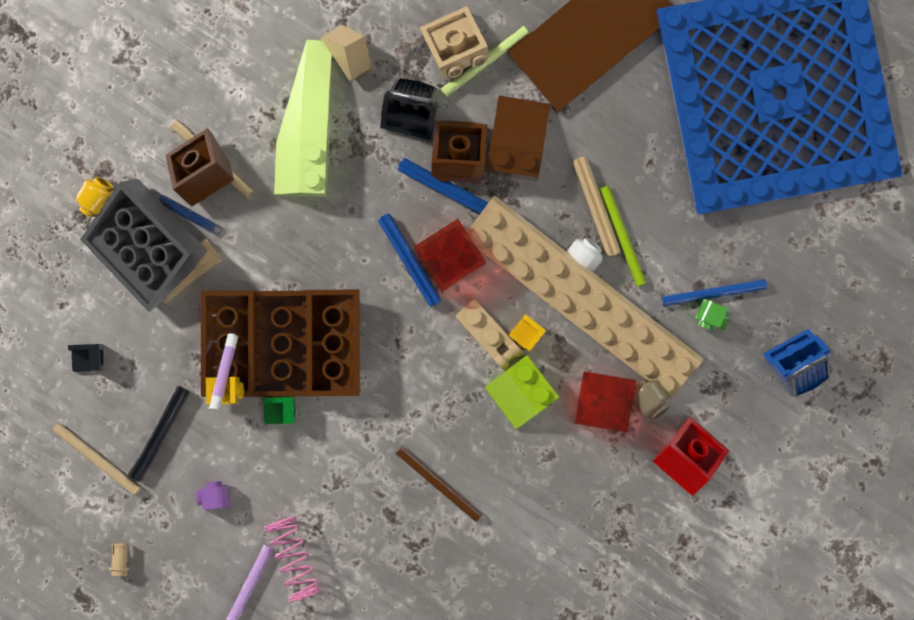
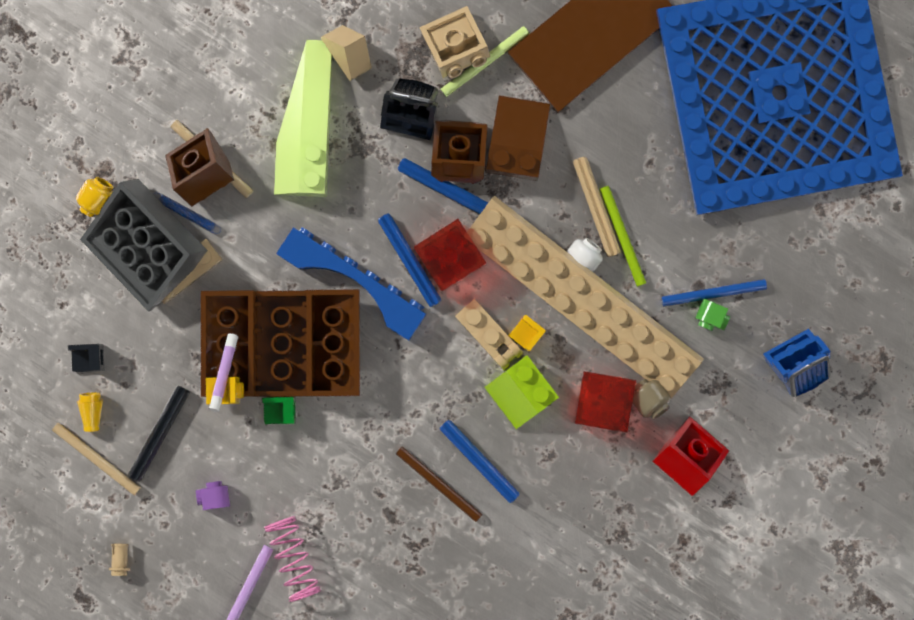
none -> yellow cone [77,392,103,432]
none -> blue arch [276,227,426,341]
none -> blue axle [440,420,519,503]

